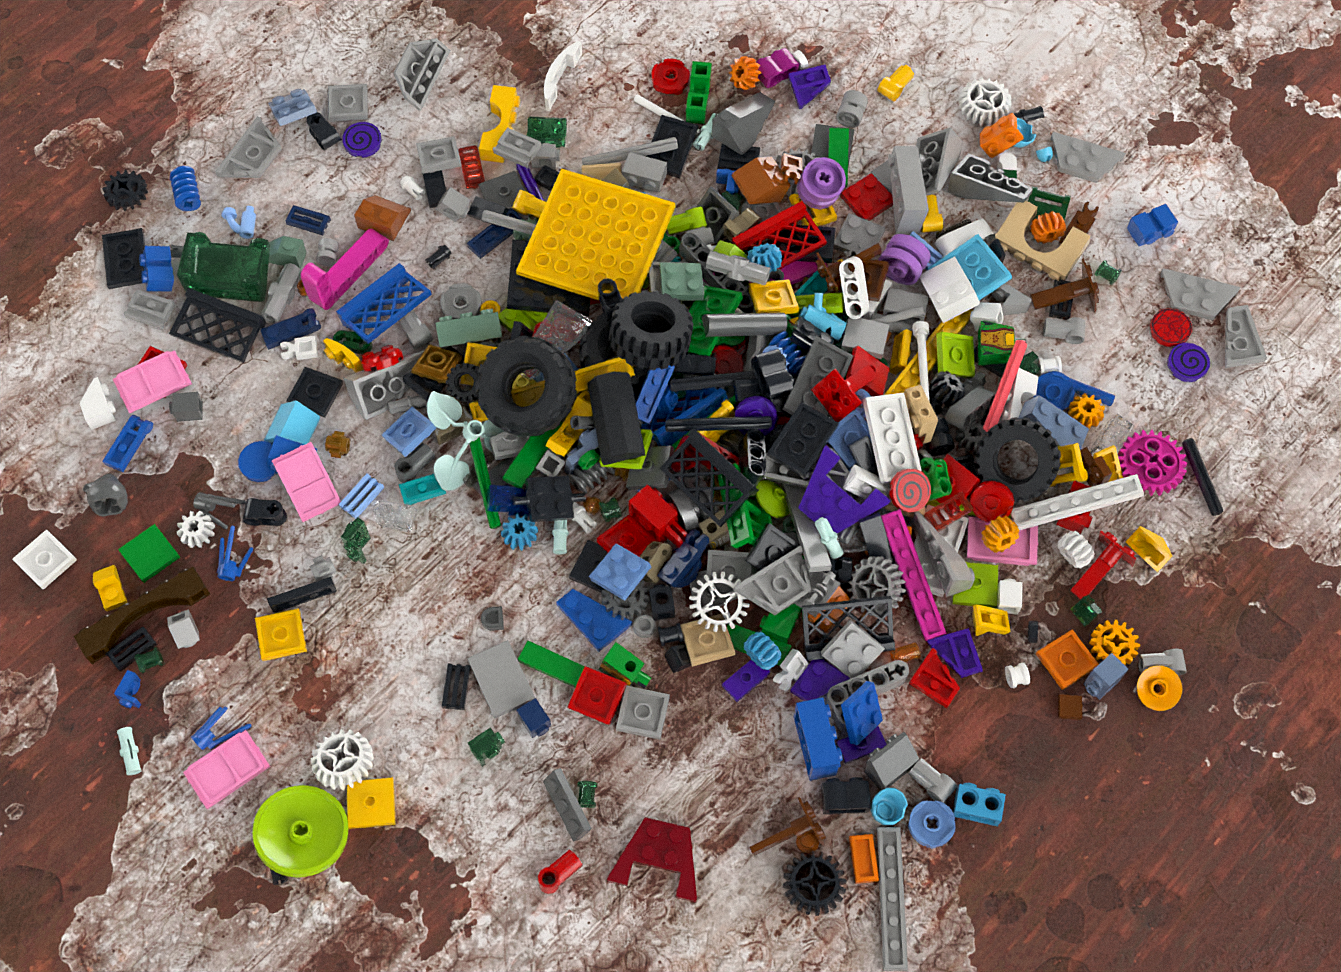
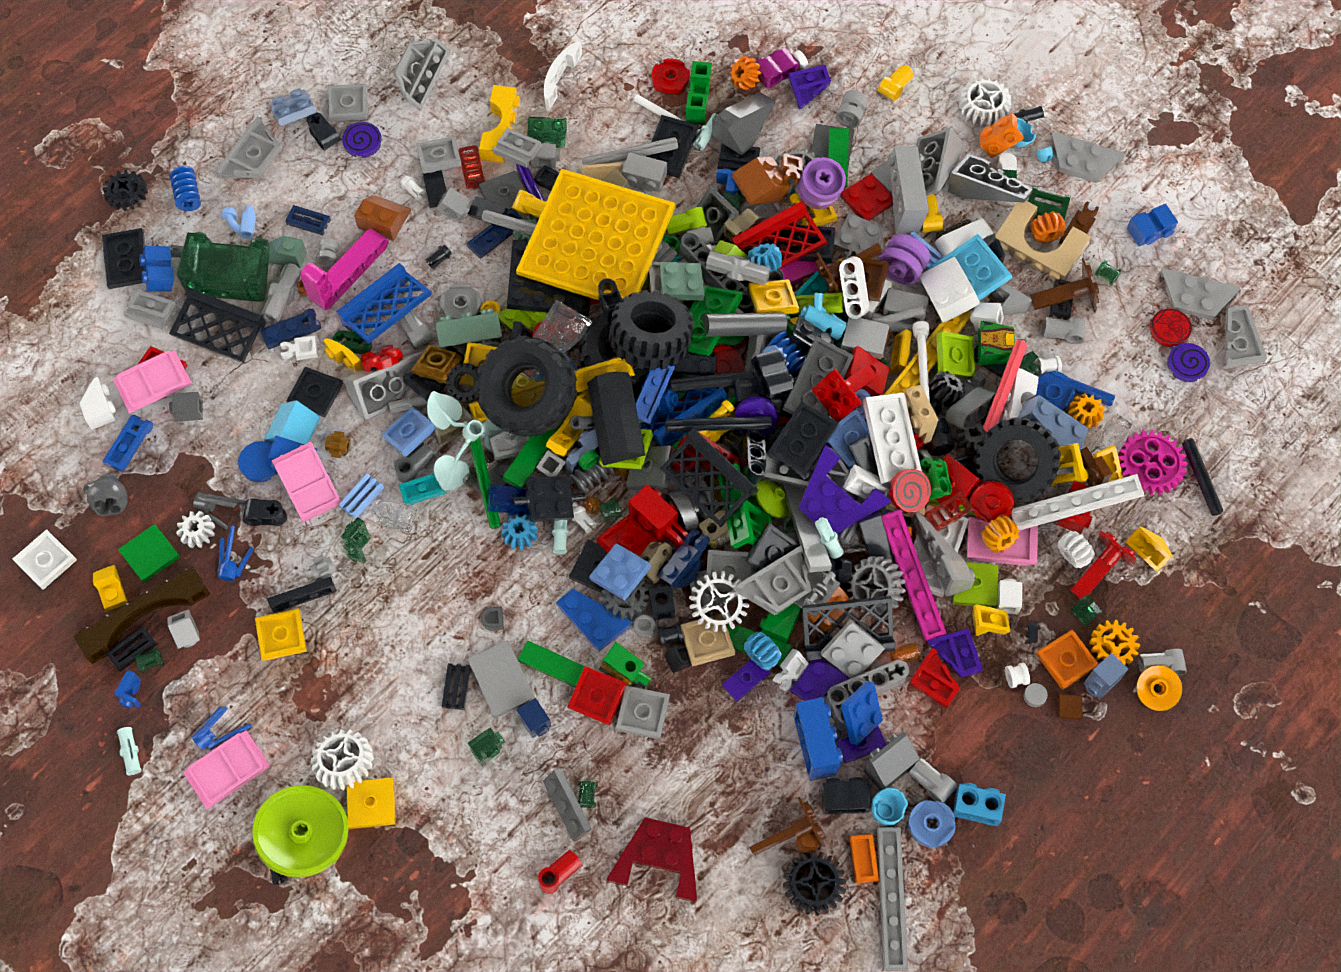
none -> light grey tile [1024,683,1048,707]

